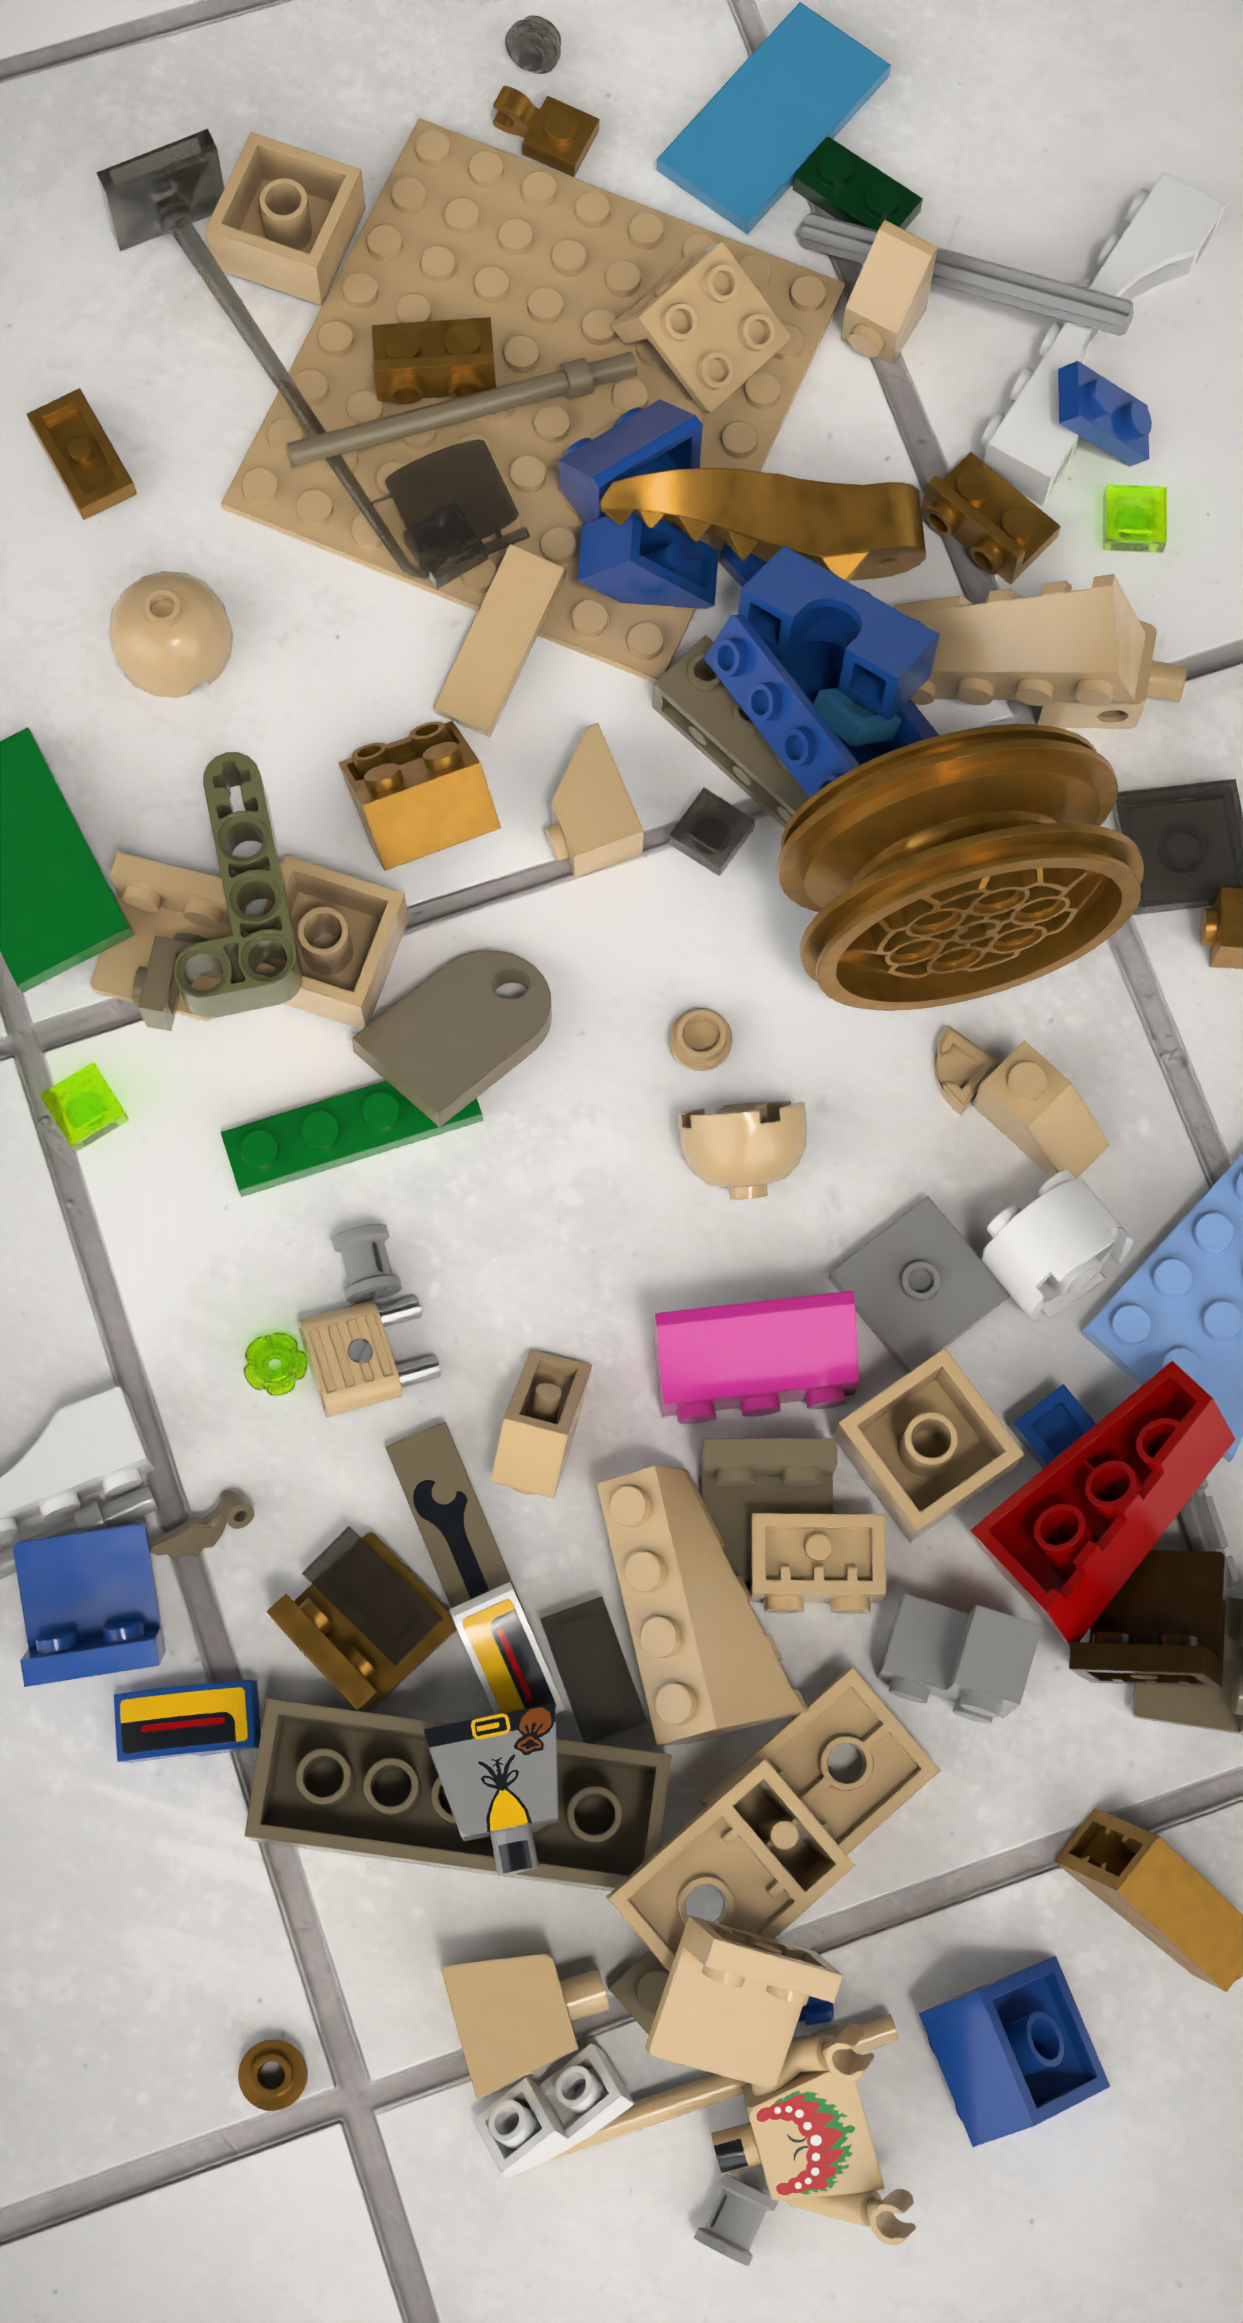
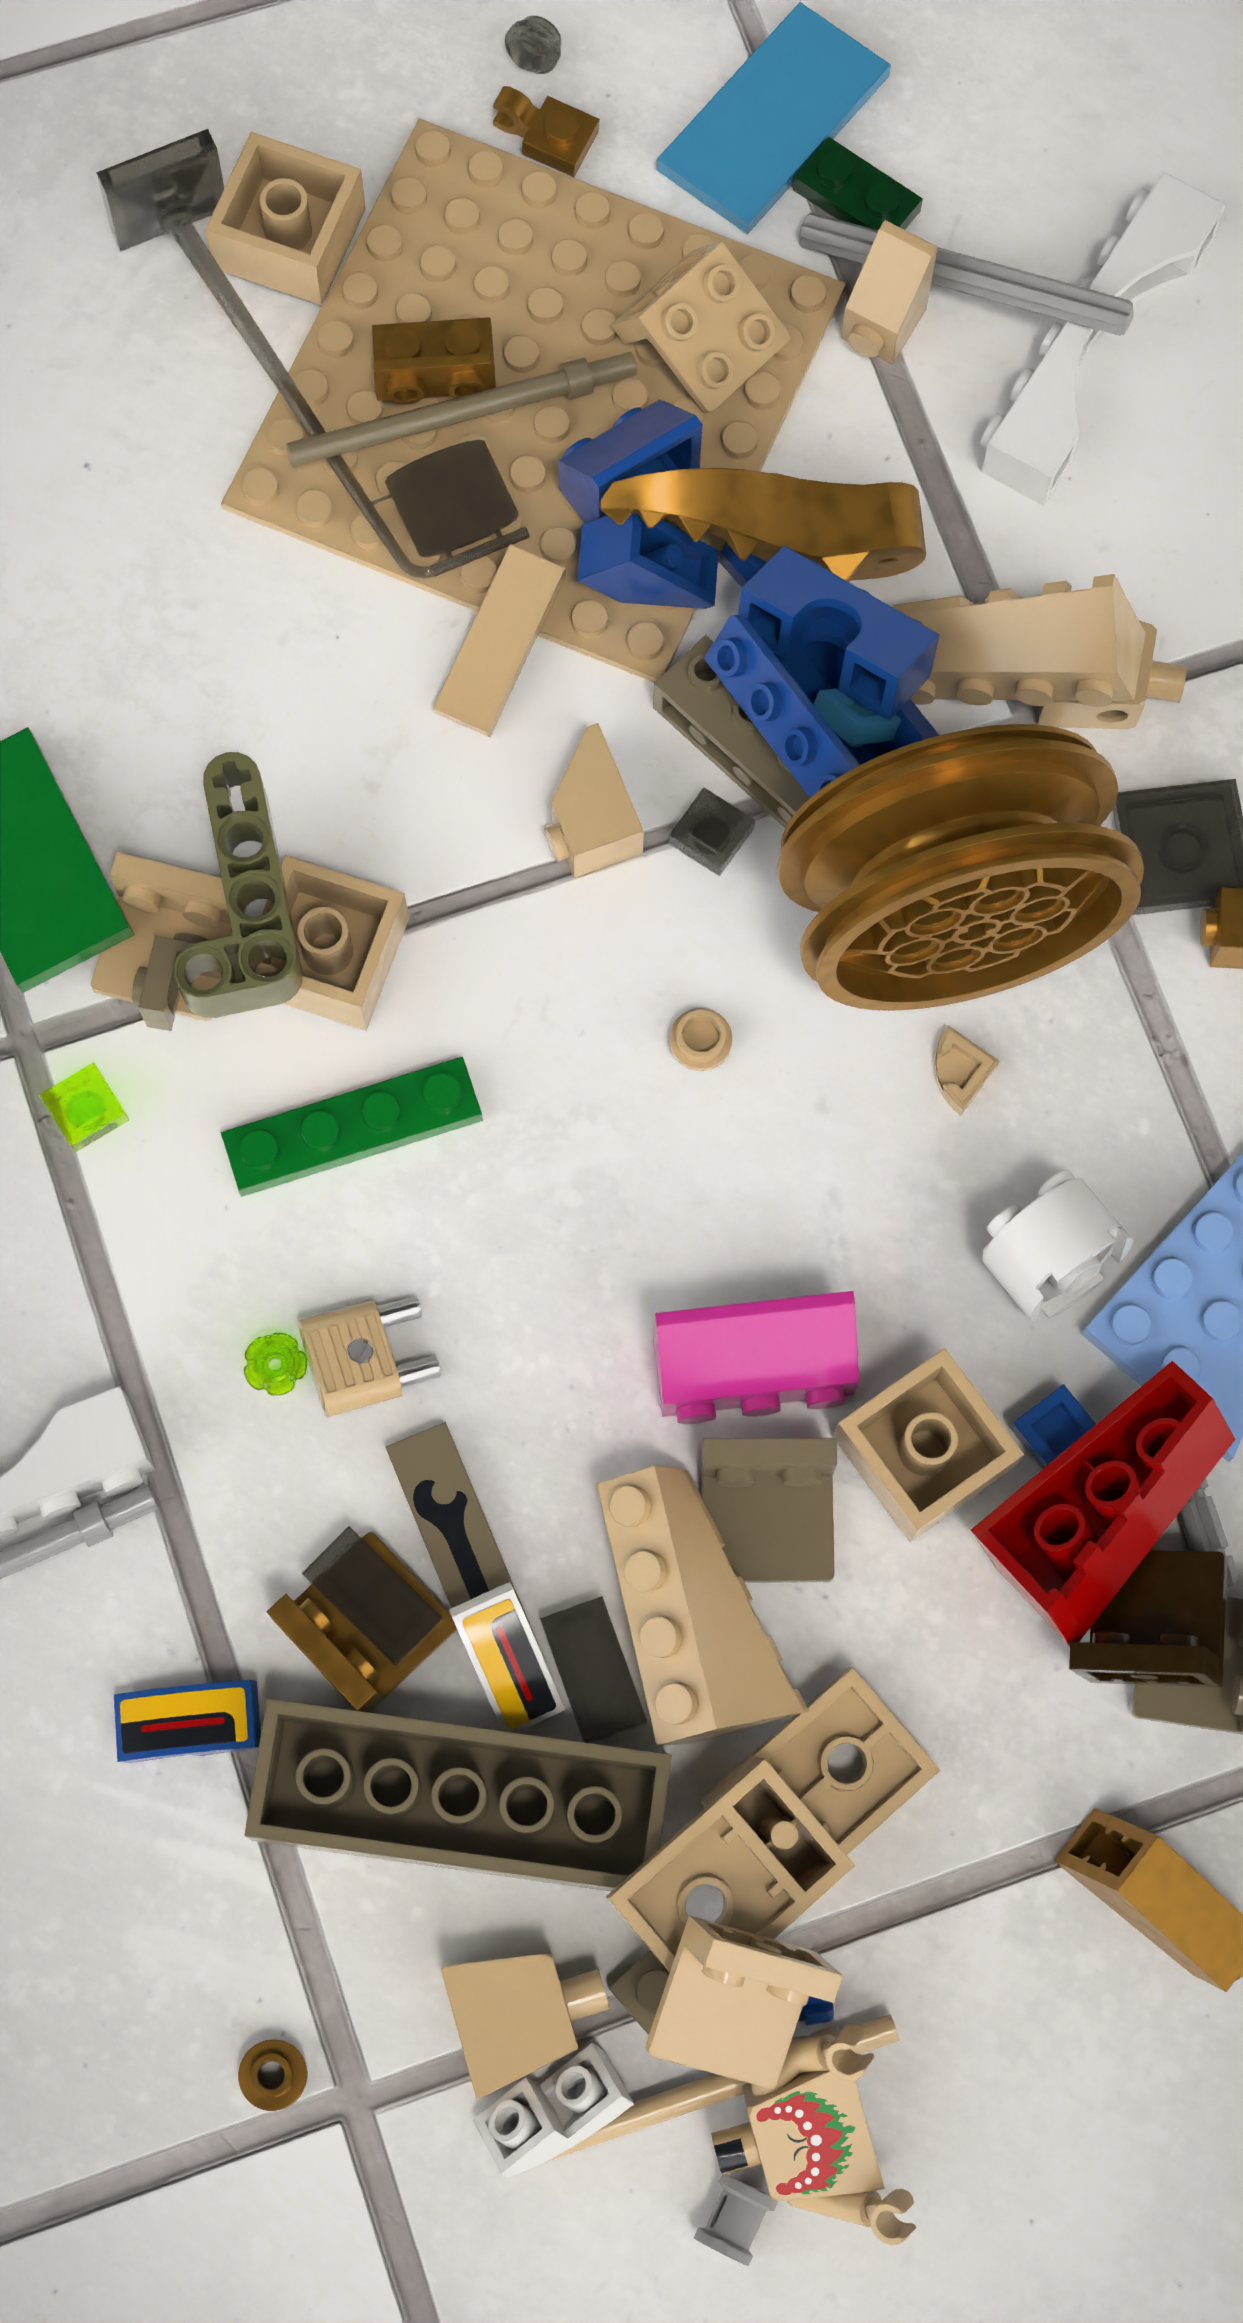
blue bracket [13,1522,166,1687] -> none
pearl gold plate [26,388,137,520] -> none
tan cylinder [109,571,233,698] -> none
dark tan piece [149,1490,254,1561] -> none
light grey bush [331,1224,402,1304] -> none
pearl gold slope [338,721,501,871] -> none
dark tan tile [352,950,552,1127] -> none
clear smoke plate [403,502,488,590] -> none
light grey torso [424,1703,559,1876] -> none
tan slope [490,1349,593,1499] -> none
tan cylinder [677,1101,807,1200] -> none
tan bracket [750,1513,886,1614] -> none
light grey plate [828,1196,1009,1373] -> none
light grey brick [877,1593,1042,1724] -> none
blue slope [919,1956,1111,2147] -> none
pearl gold bracket [921,452,1061,585] -> none
tan slope [973,1040,1109,1179] -> none
blue plate [1058,361,1152,467] -> none
clear neon green plate [1103,484,1167,553] -> none

